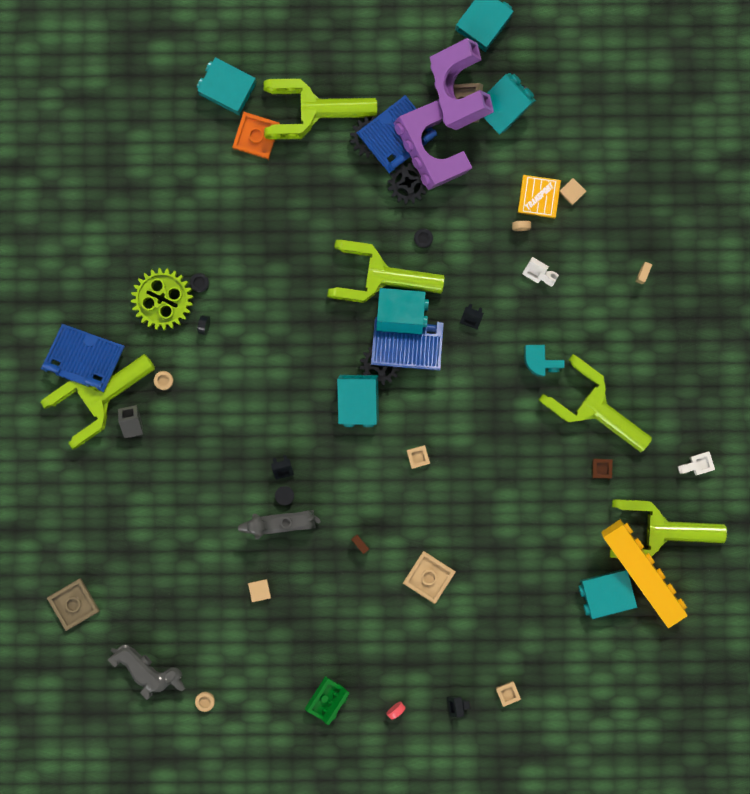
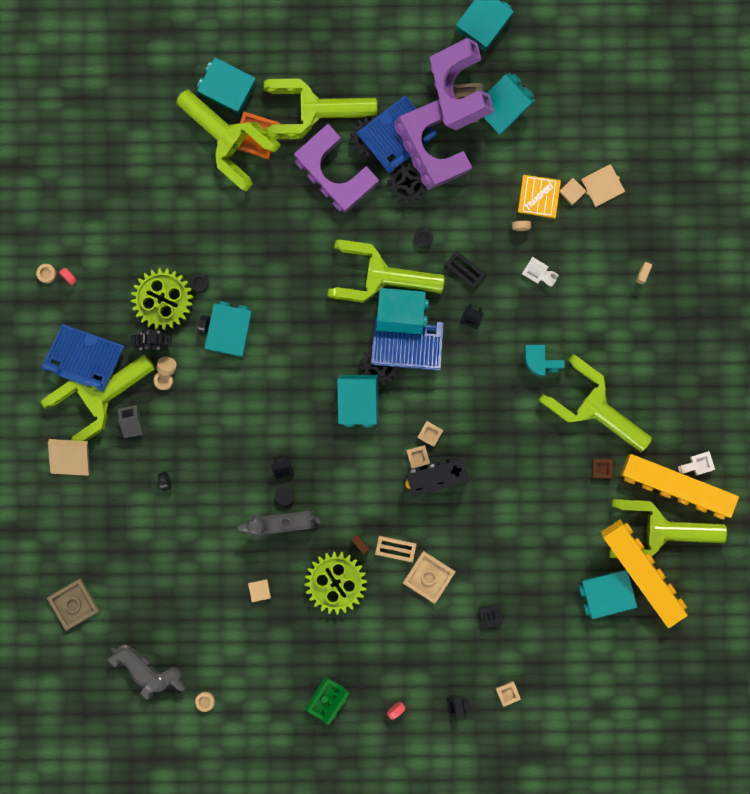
none -> tan tile [36,264,57,283]
none -> tan tile [48,439,90,476]
none -> coral tile [59,268,77,286]
none -> black gear [130,330,172,352]
none -> tan tile [157,357,176,376]
none -> black tile [158,471,172,492]
none -> lime piece [176,89,280,191]
none -> teal brick [205,301,253,357]
none -> medium lavender arch [294,124,379,213]
none -> lime gear [304,551,367,615]
none -> tan tile [375,536,416,563]
none -> black piece [405,456,469,497]
none -> tan tile [417,421,443,447]
none -> black tile [444,250,486,290]
none -> black tile [479,604,502,628]
none -> tan piece [581,164,625,207]
none -> yellow brick [620,454,739,520]

